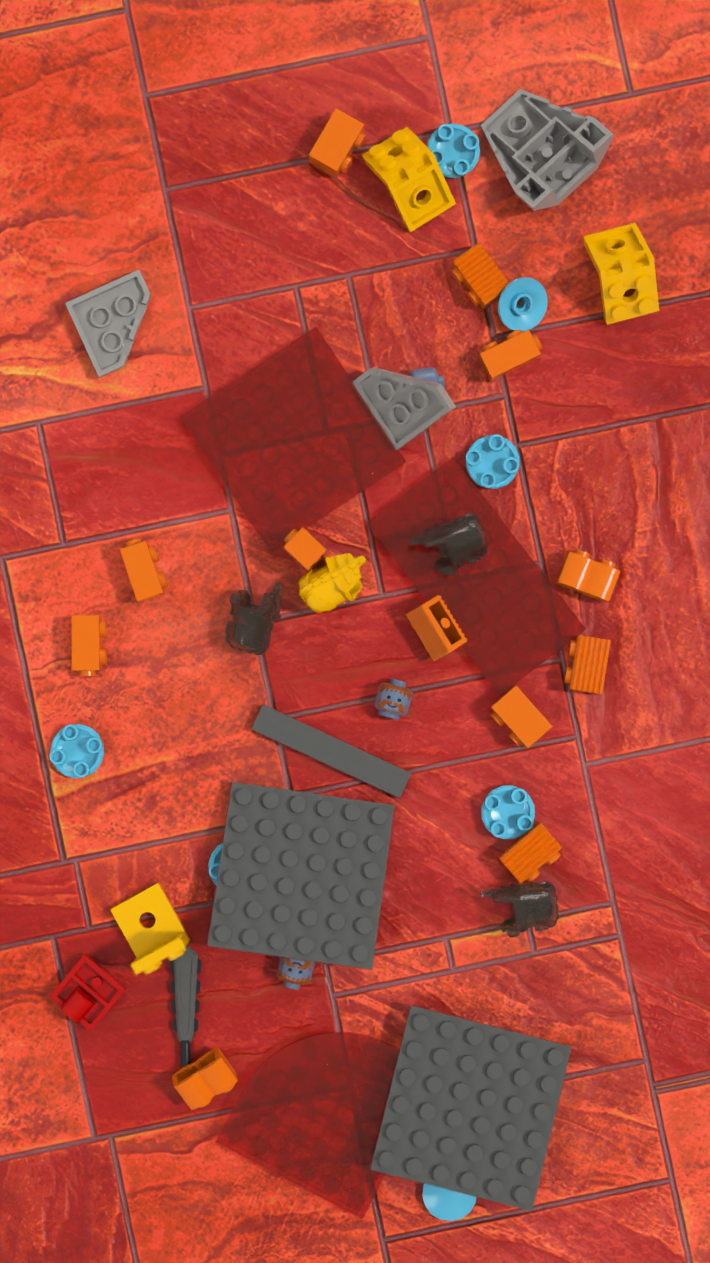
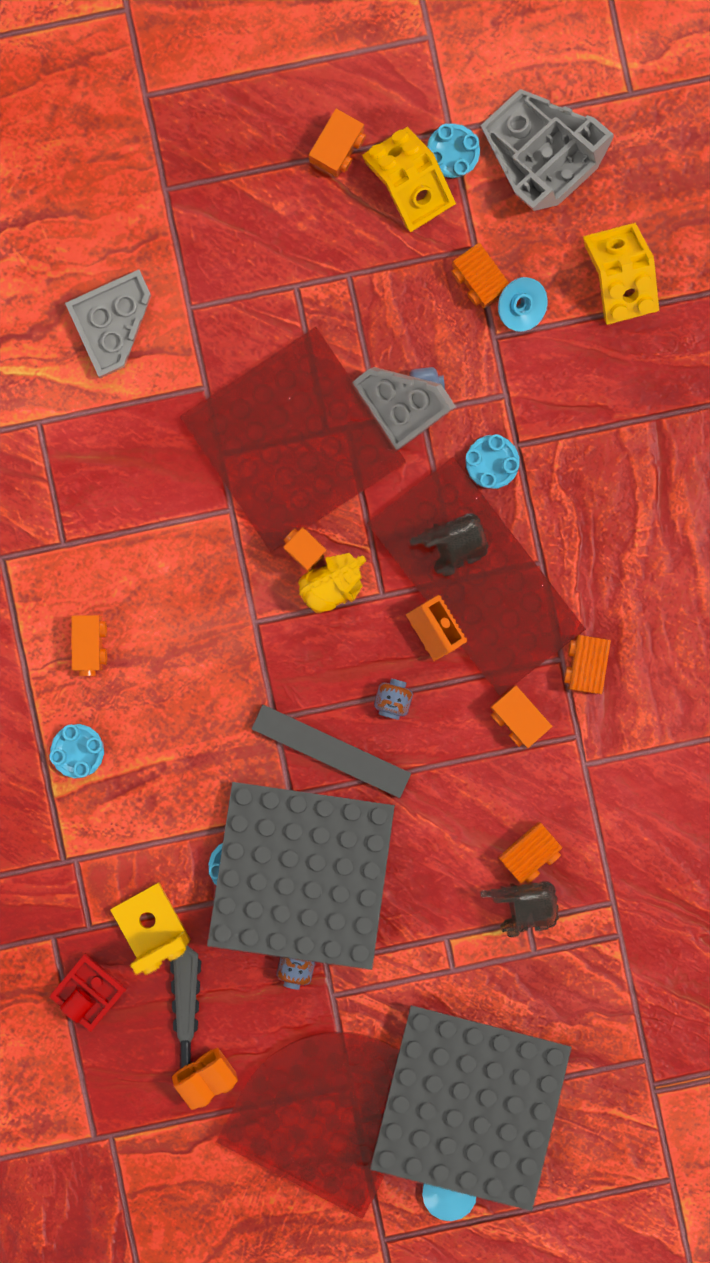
orange brick [120,538,168,602] -> none
clear smoke helmet [225,583,282,655] -> none
orange brick [478,329,542,382] -> none
medium azure dish [481,785,535,839] -> none
orange brick [556,549,620,603] -> none

